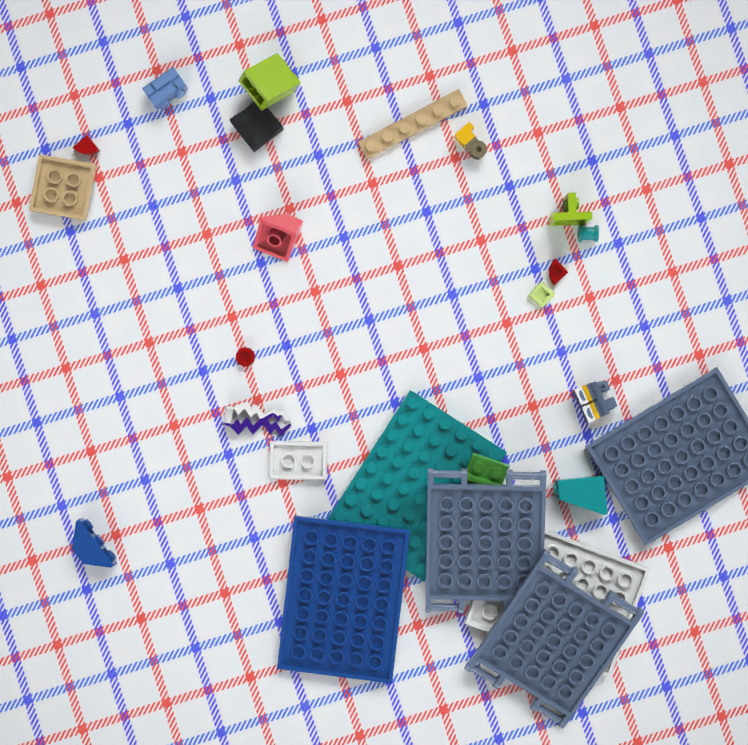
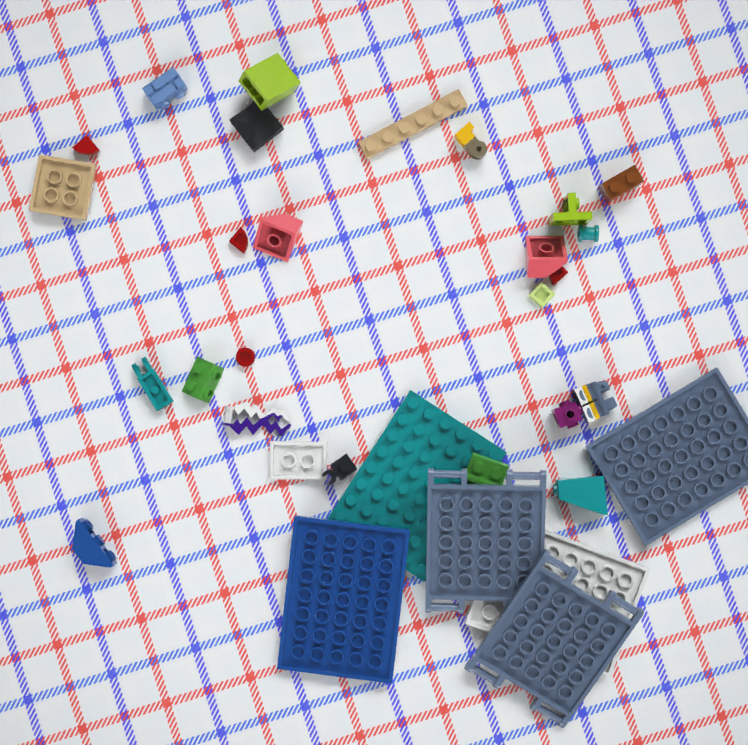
none -> teal hinge [131,357,174,411]
none -> bright green bracket [182,357,224,403]
none -> red tile [229,227,248,254]
none -> black plate [321,453,357,485]
none -> coral slope [525,236,568,278]
none -> magenta brick [551,400,583,429]
none -> dark orange piece [598,165,644,204]

